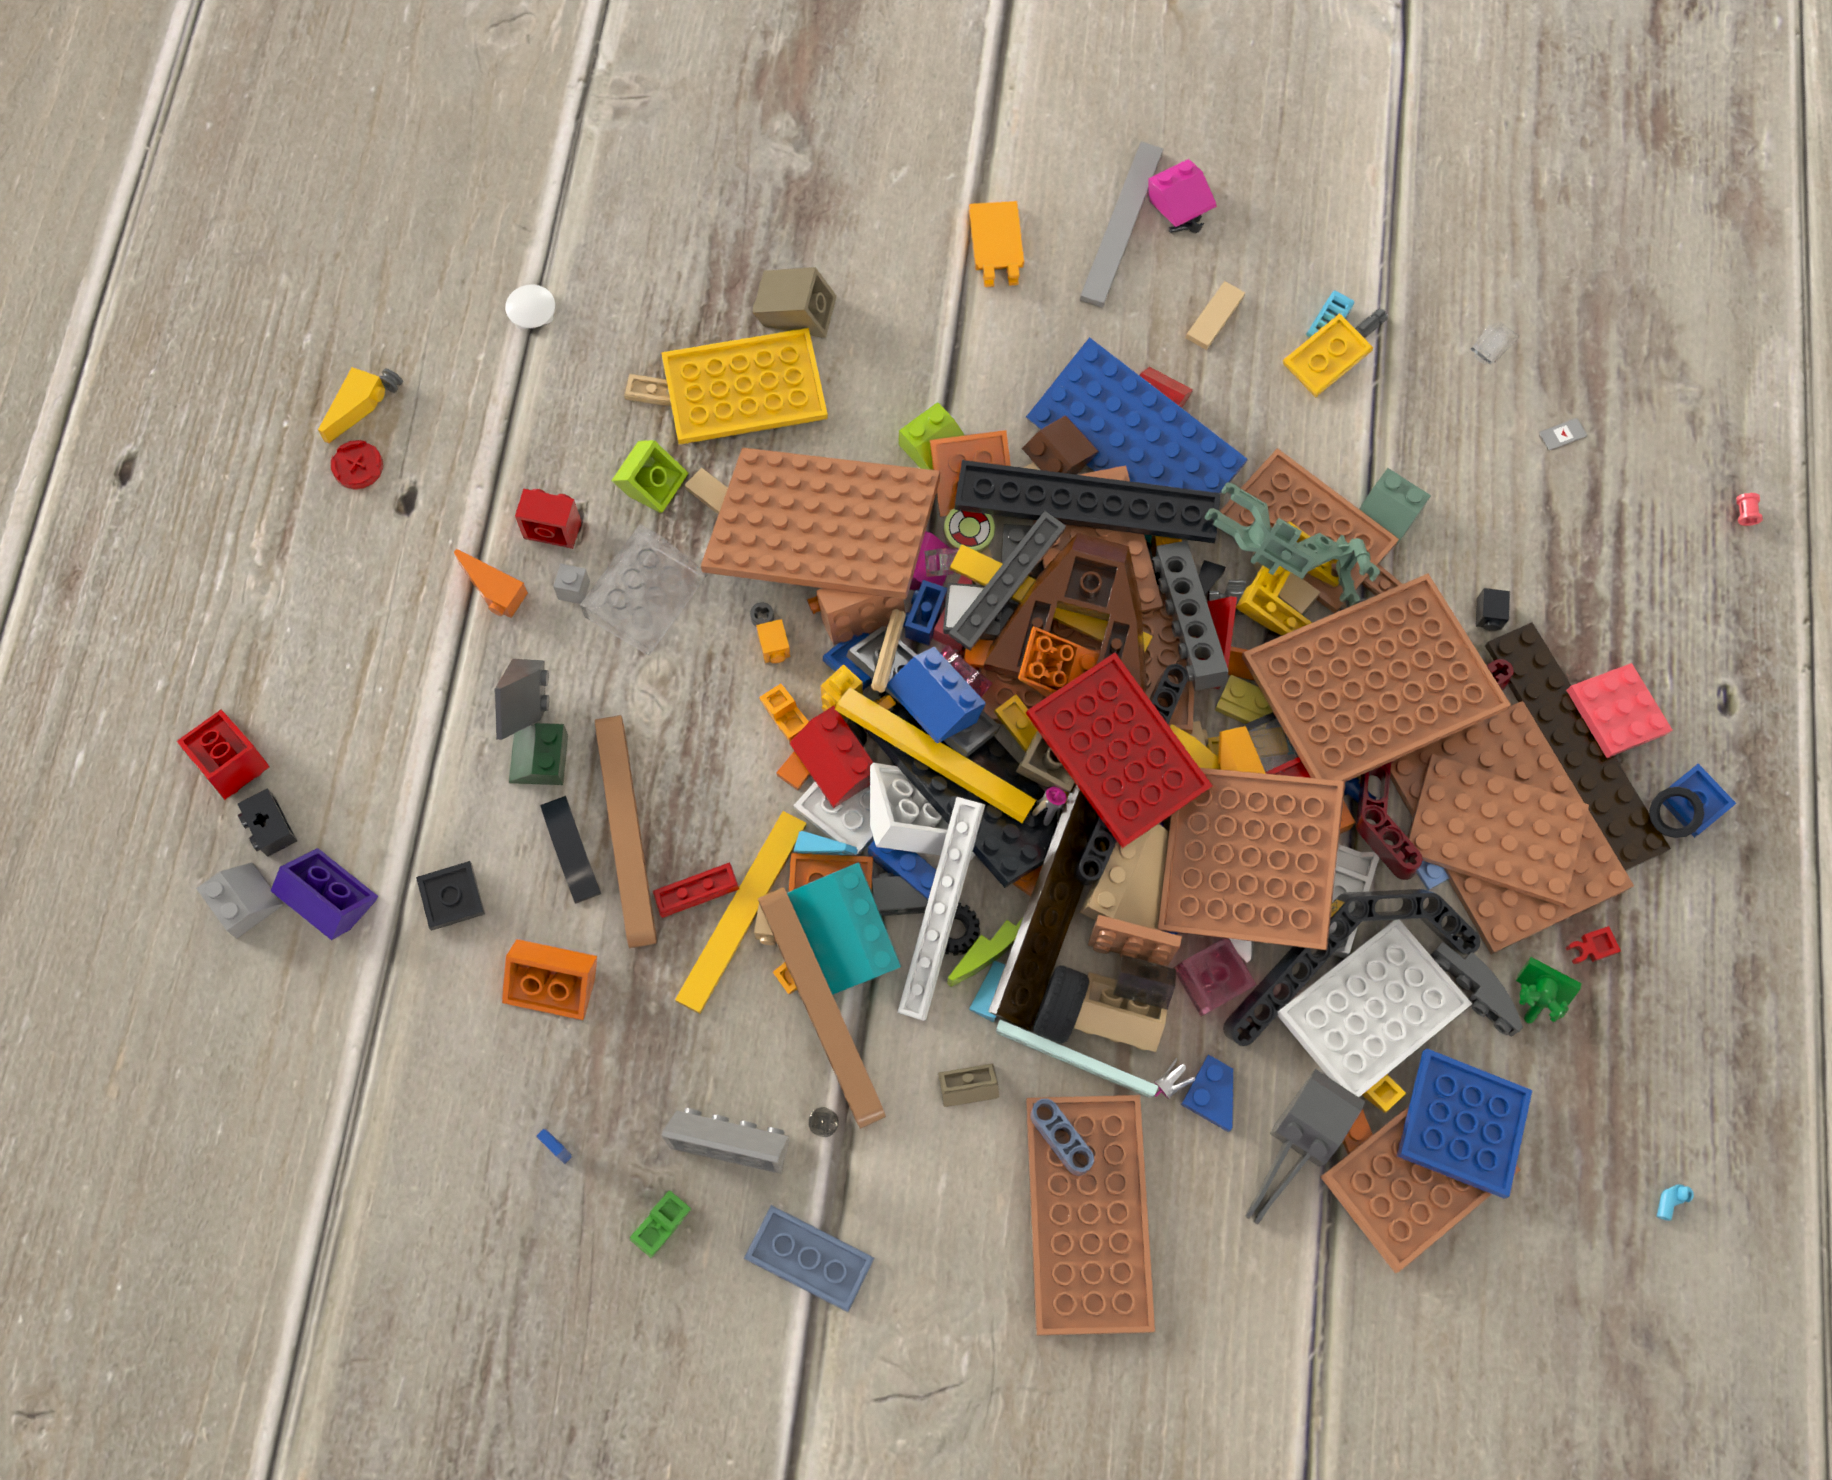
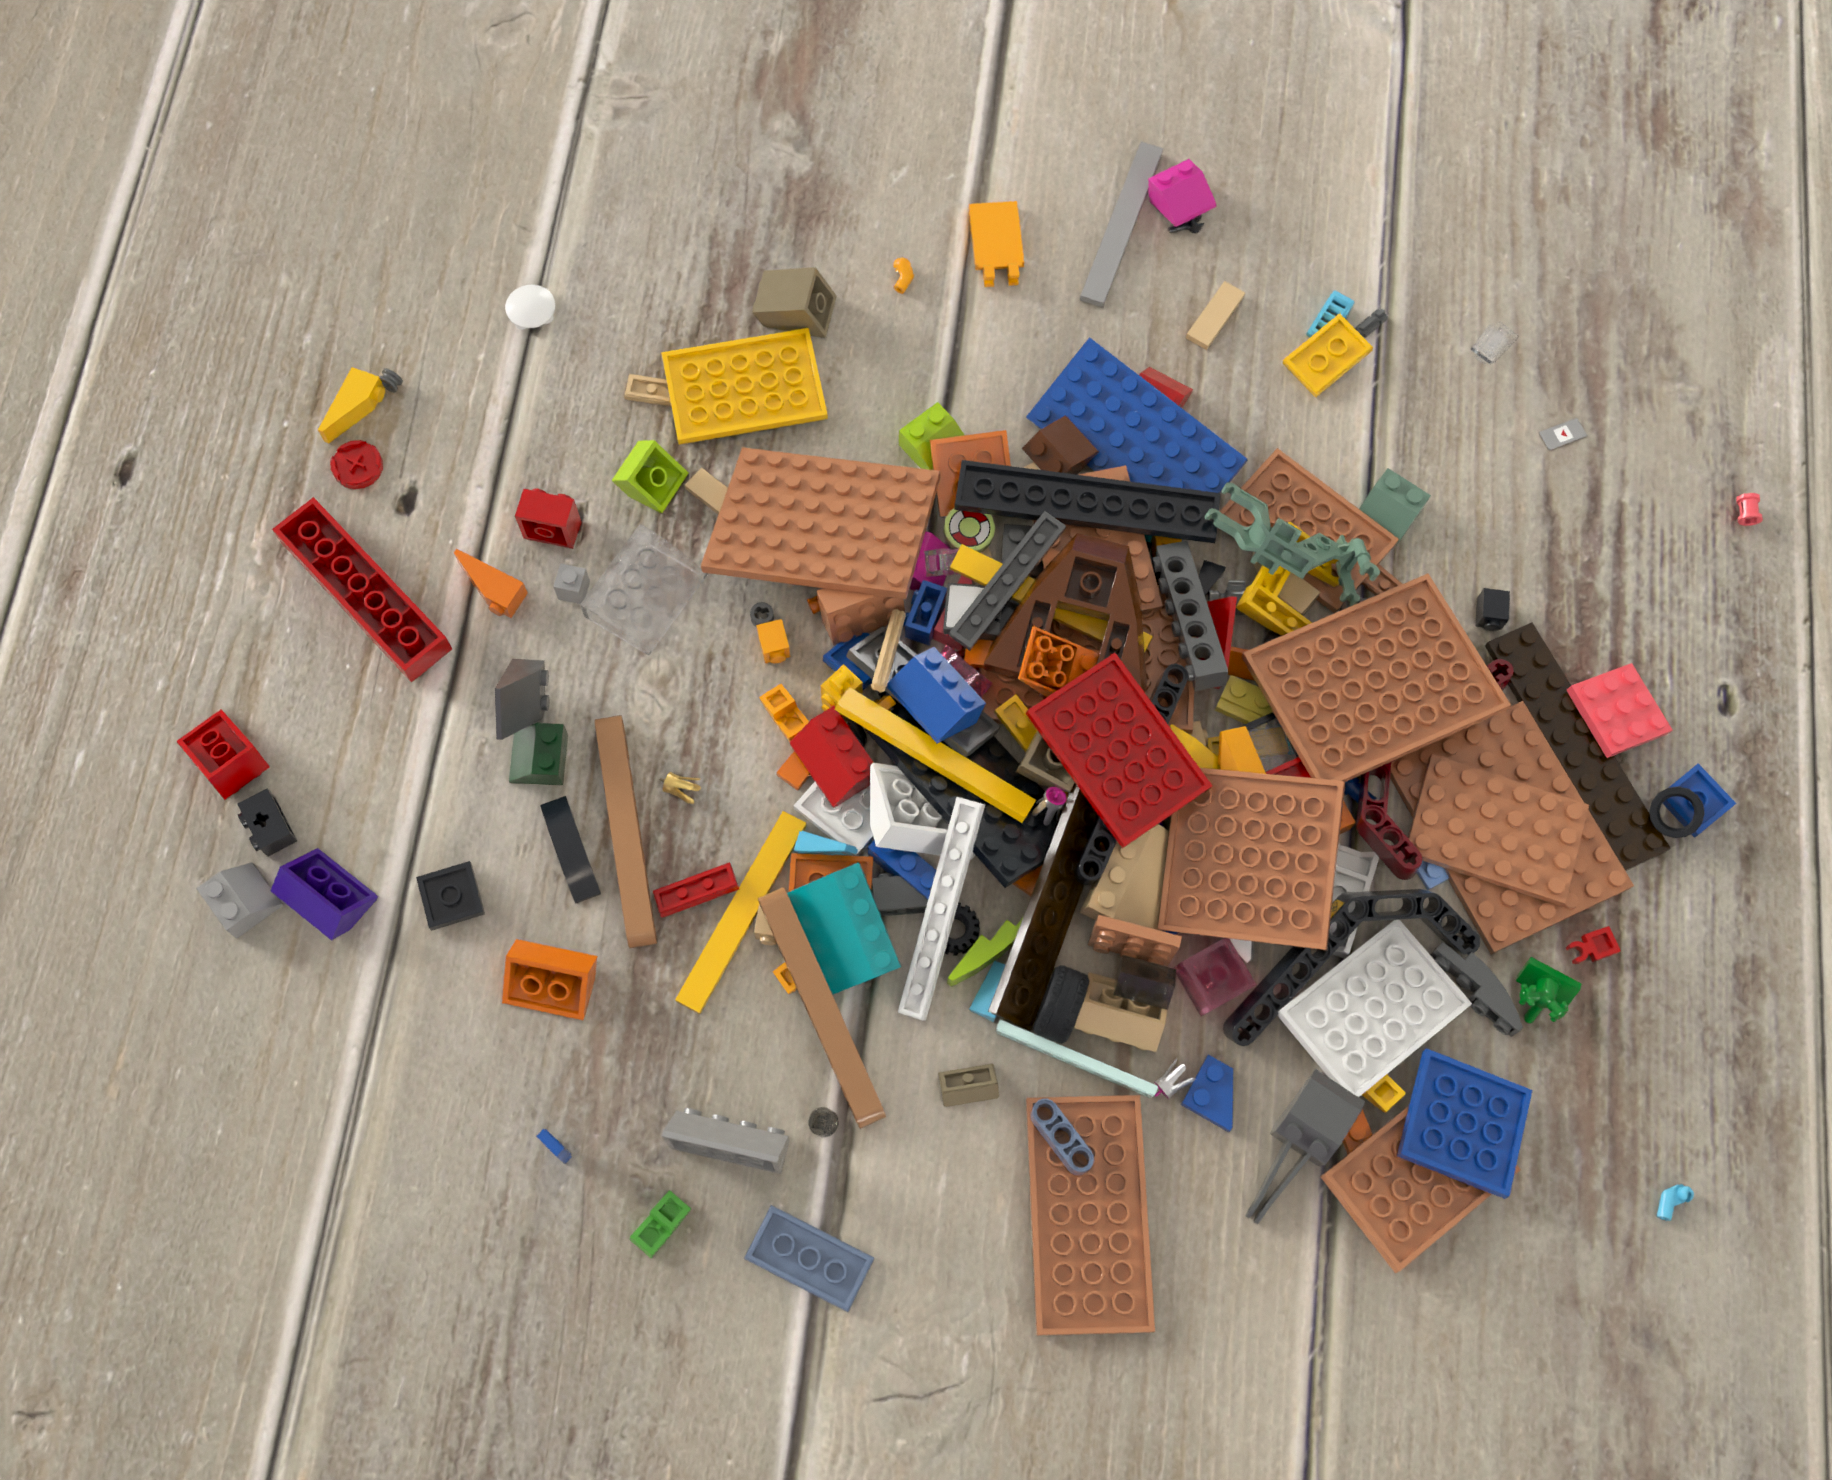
none -> red brick [272,497,452,683]
none -> pearl gold piece [660,772,701,804]
none -> light orange arm [893,257,914,294]

